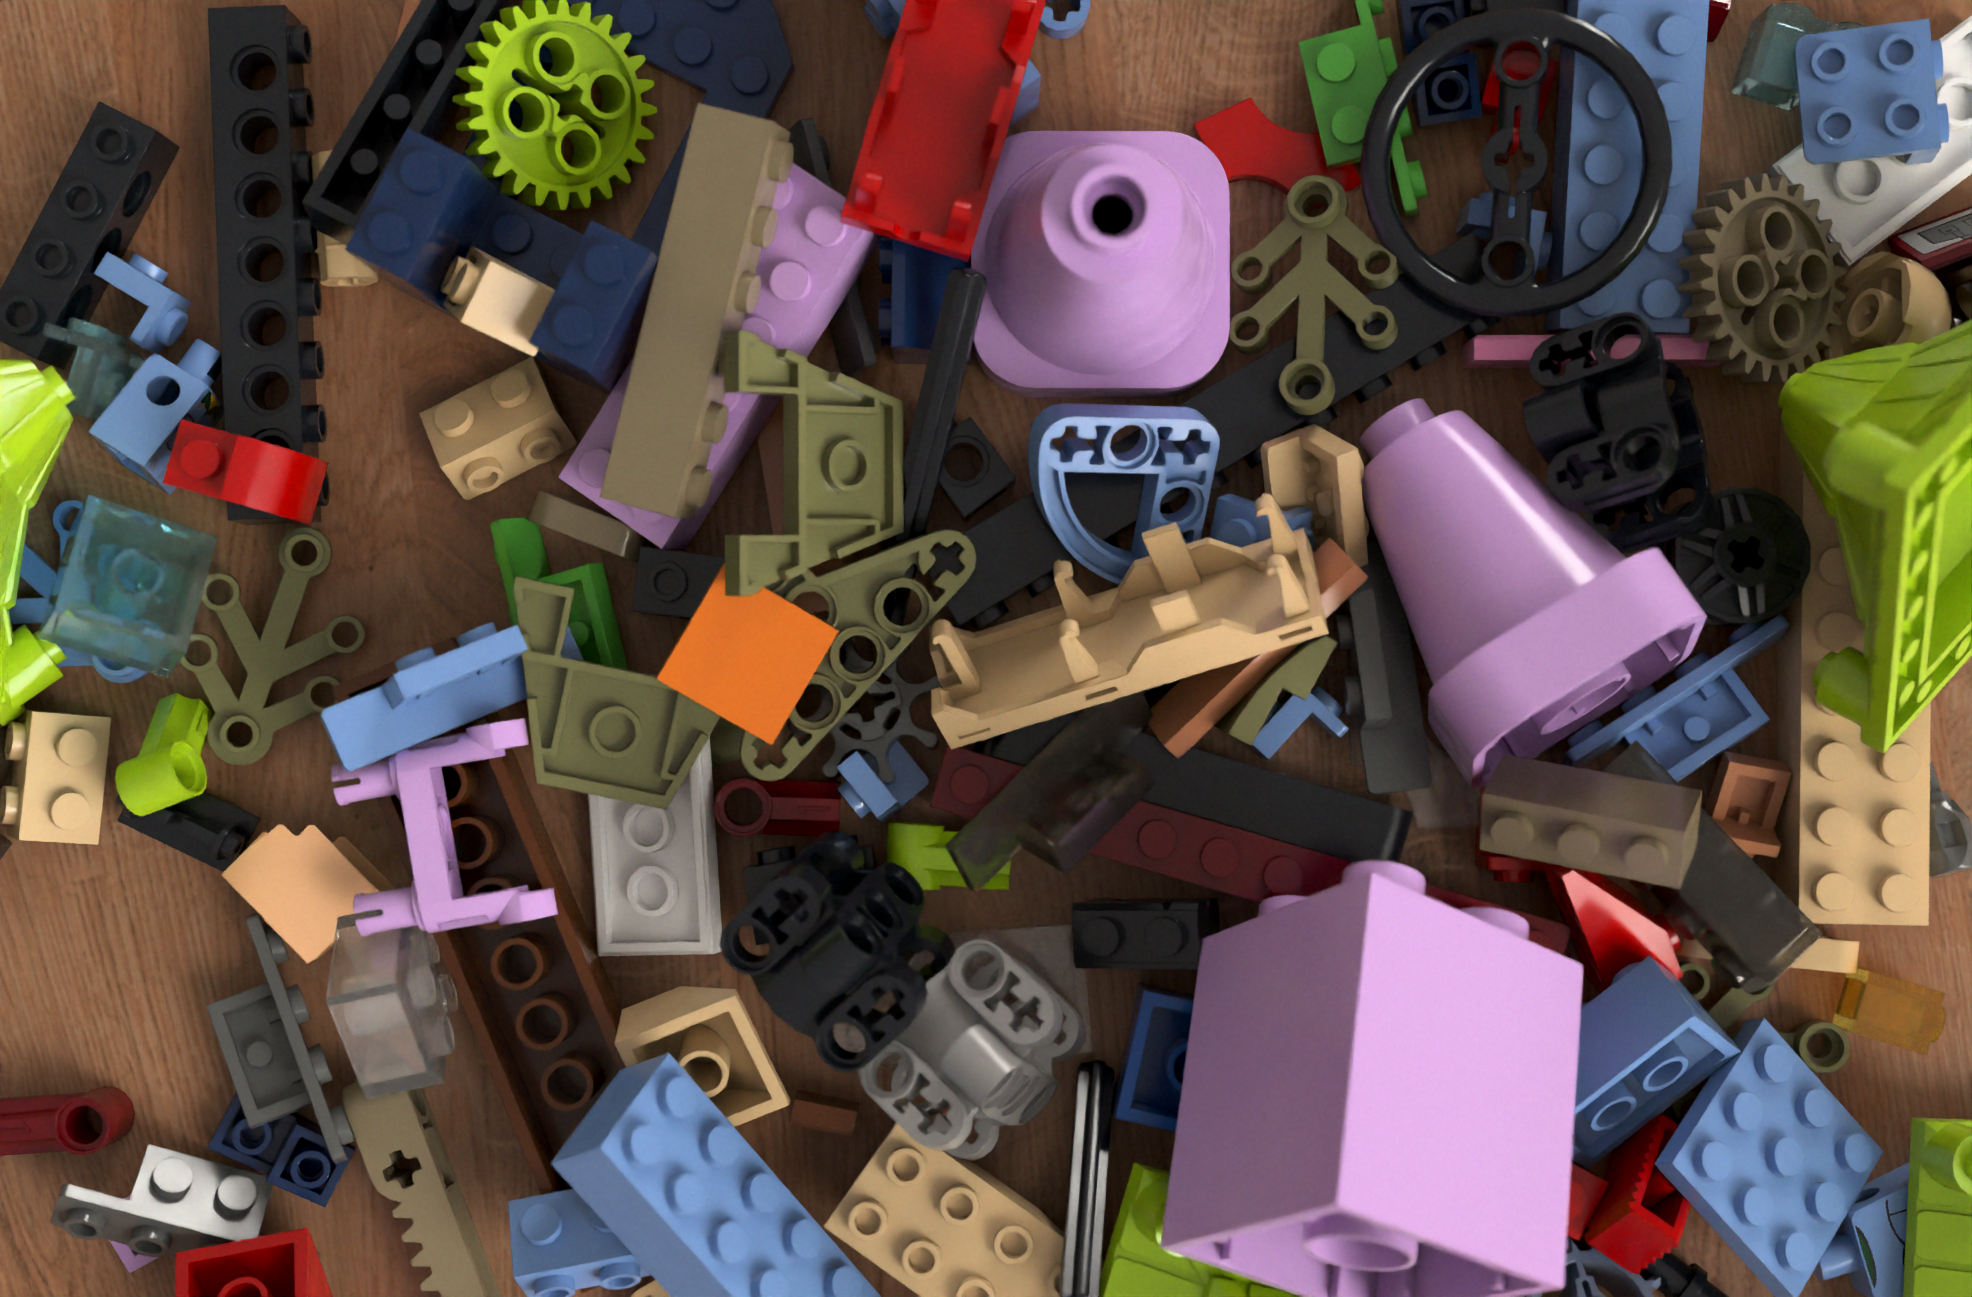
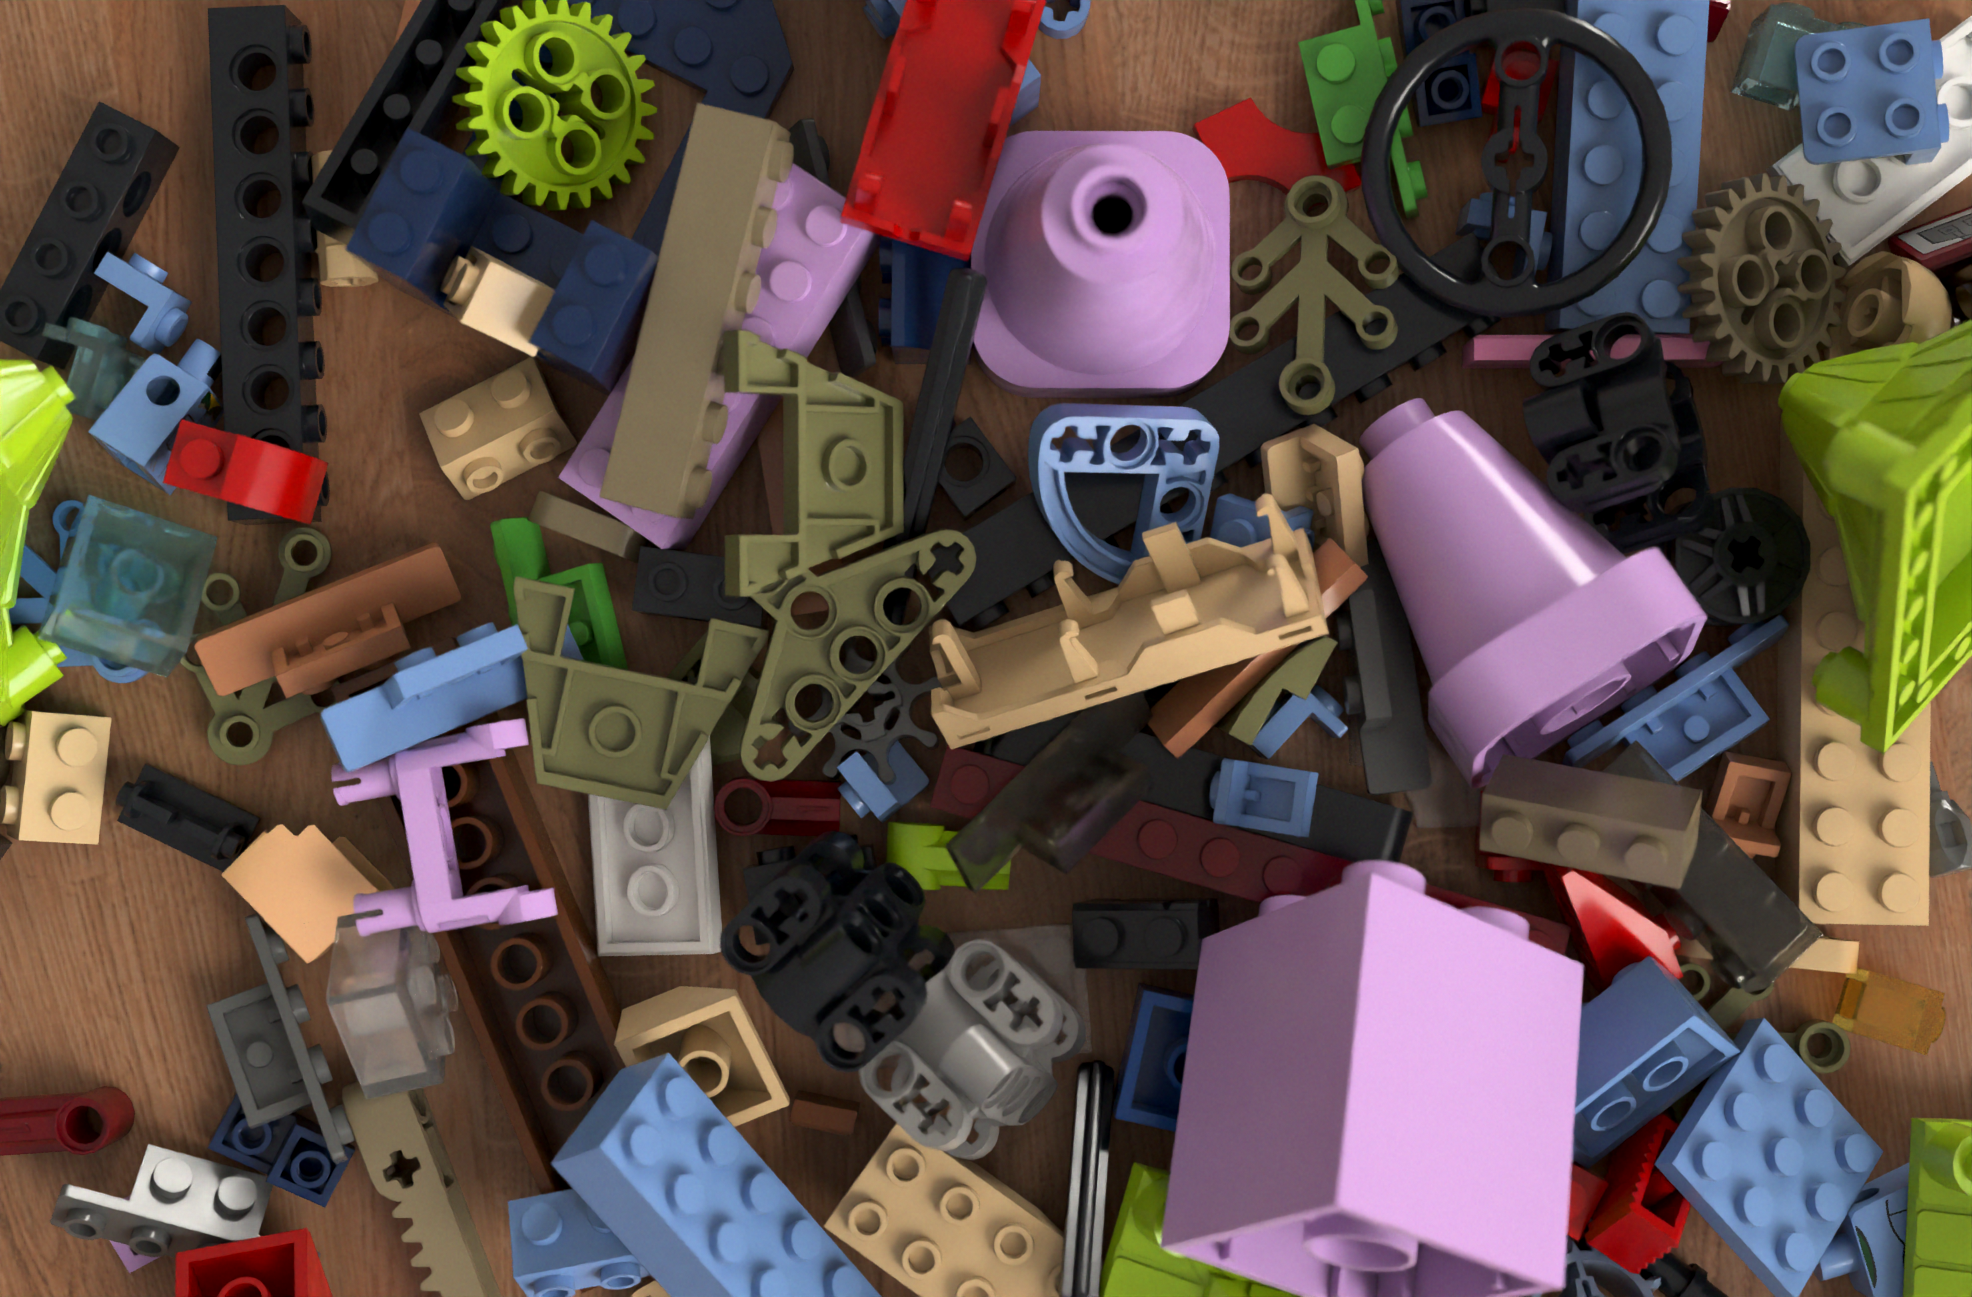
lime piece [115,693,213,817] -> none
orange tile [656,563,839,745] -> none
none -> nougat bracket [194,542,461,698]
none -> medium blue bracket [1209,758,1319,838]

